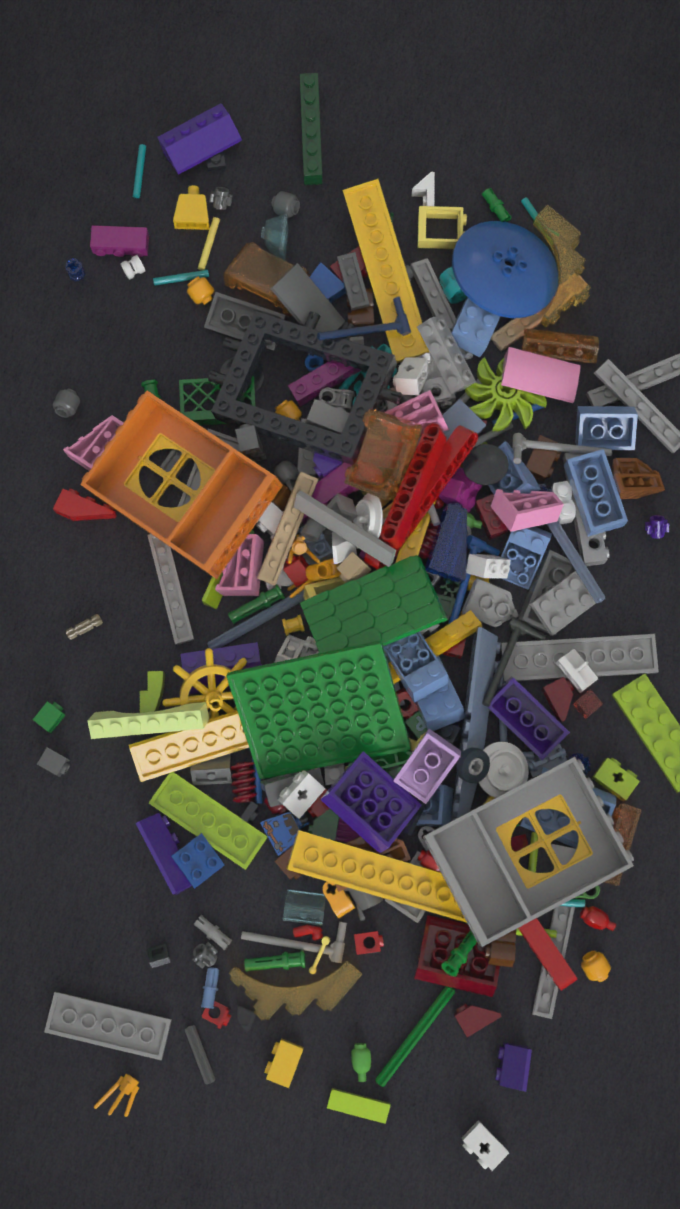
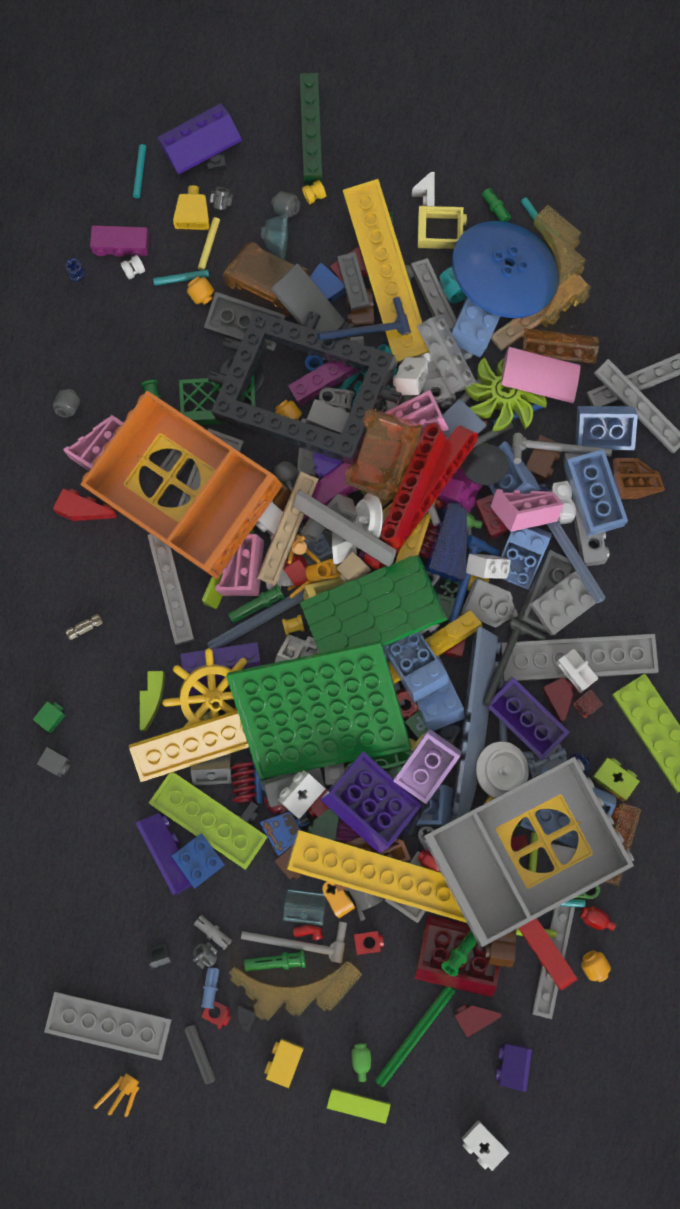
yellowish green arch [87,702,209,739] -> none
dark grey slope [235,424,266,462] -> none
light yellow hinge [309,936,330,974] -> none
black bush [456,747,490,783] -> none
dark purple gear [645,515,669,539] -> none
none -> yellow wheel [302,180,326,204]

